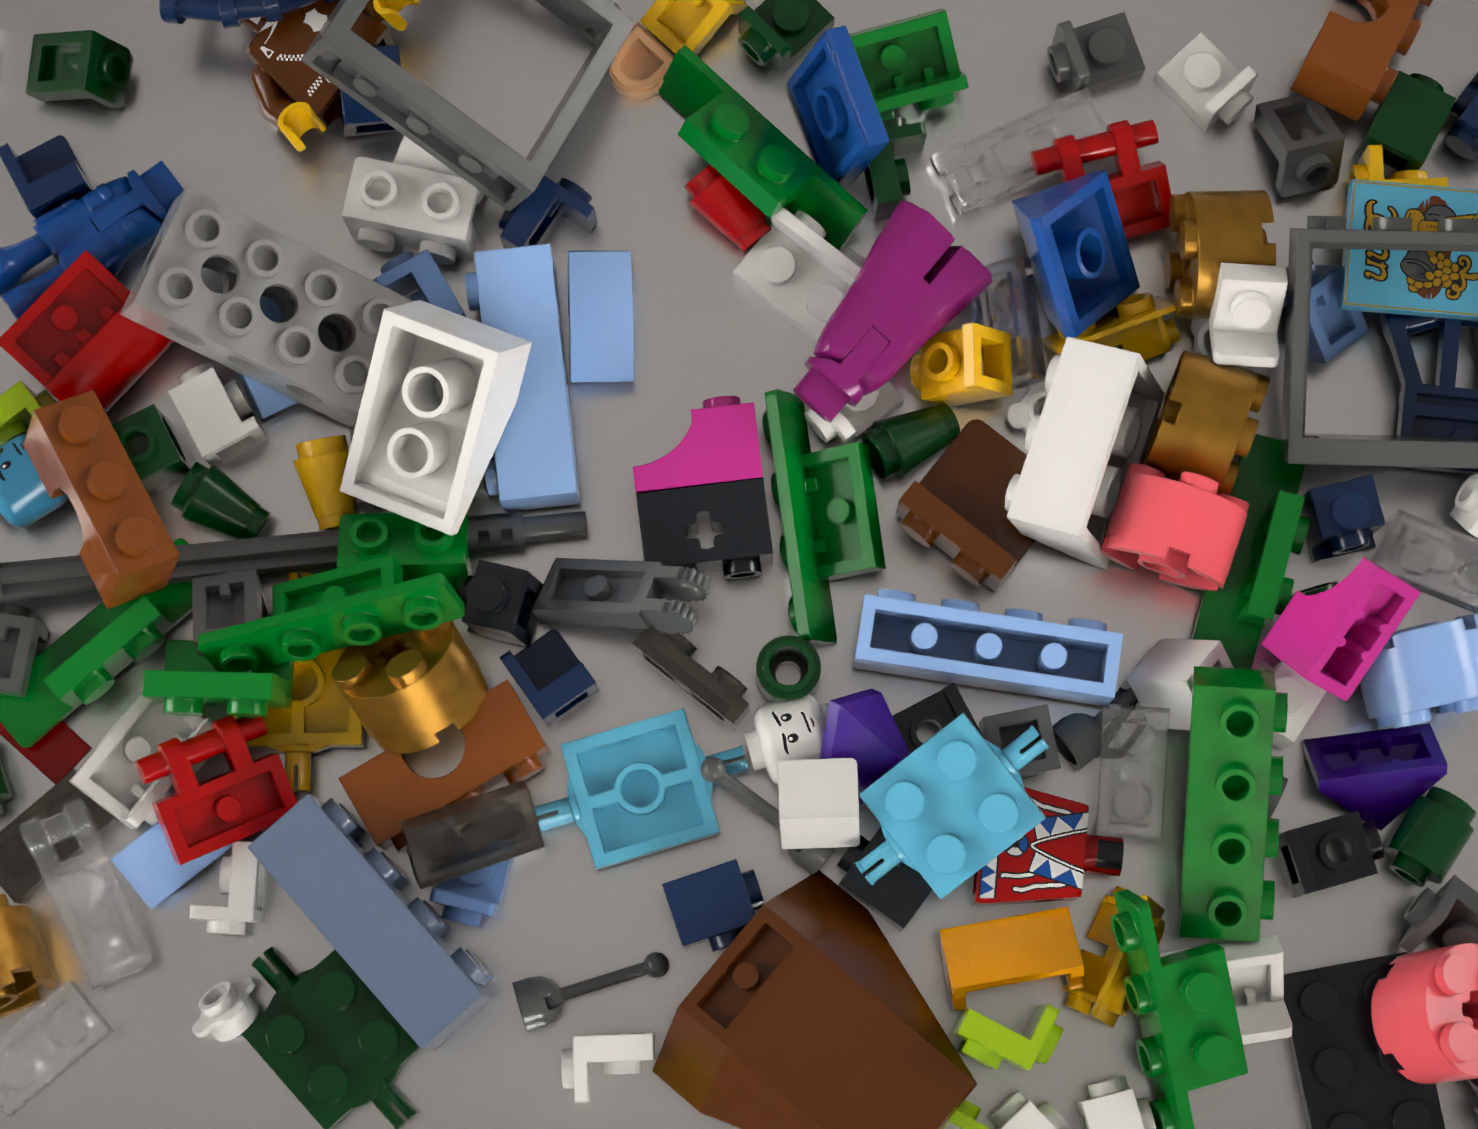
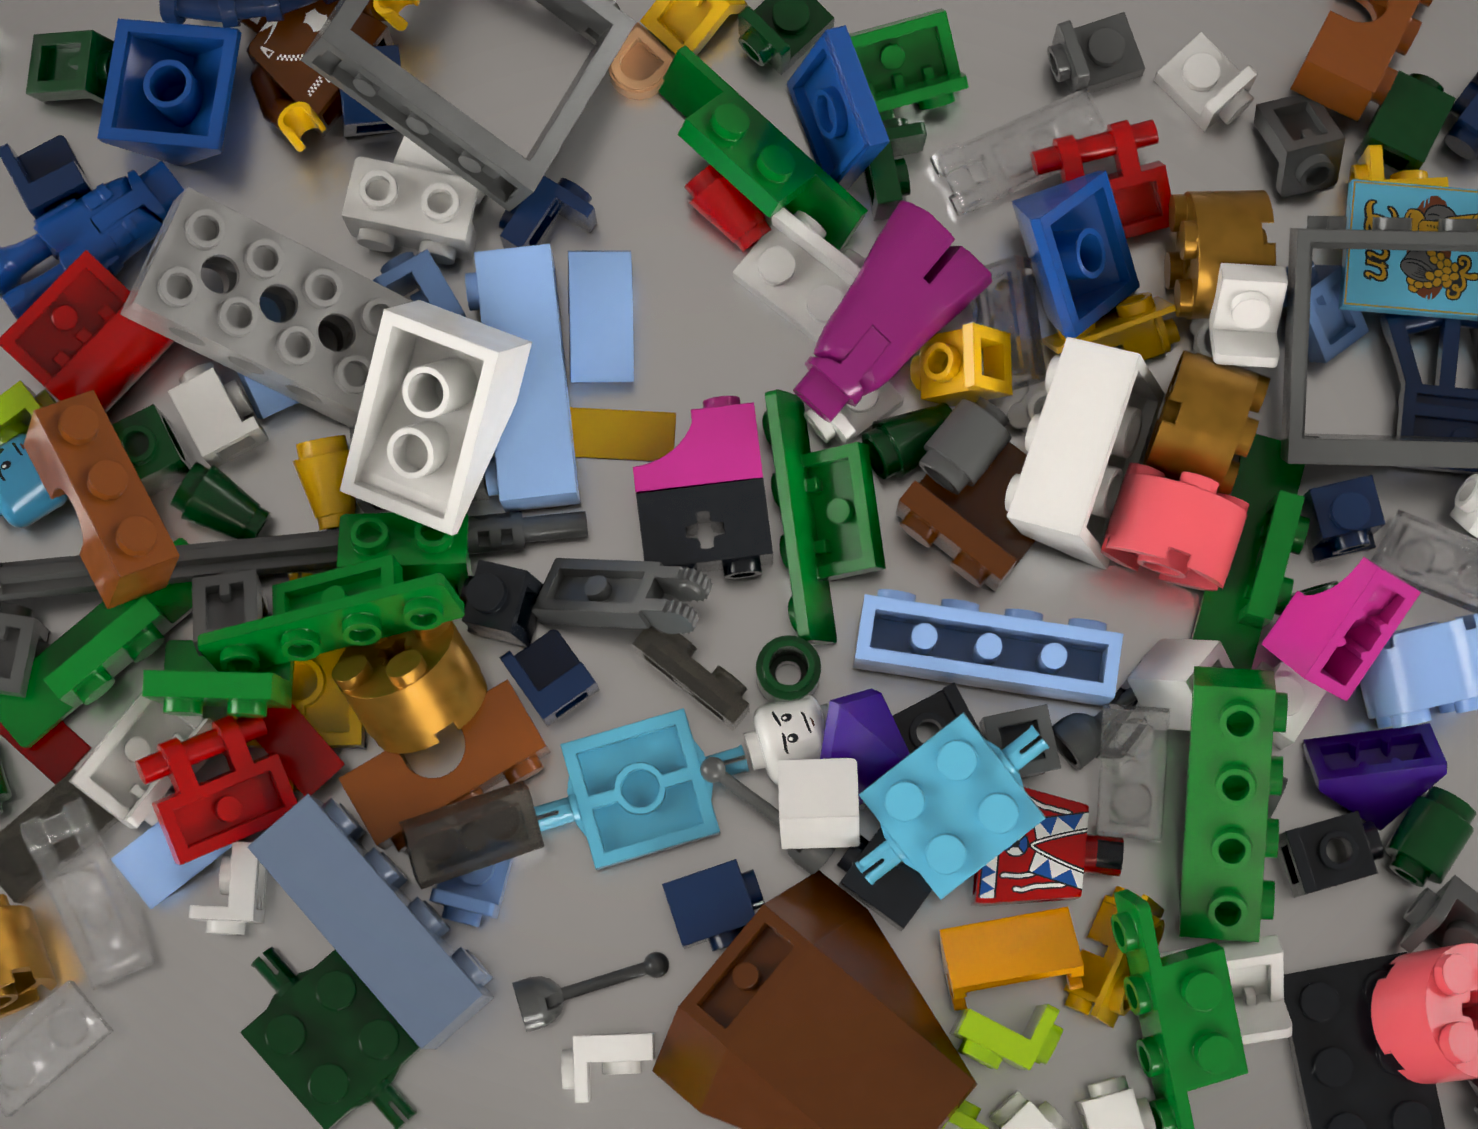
white plate [192,976,259,1042] -> none
none -> blue slope [97,18,242,167]
none -> red sticker [237,703,345,796]
none -> yellow sticker [570,407,676,461]
none -> dark grey brick [919,397,1012,495]

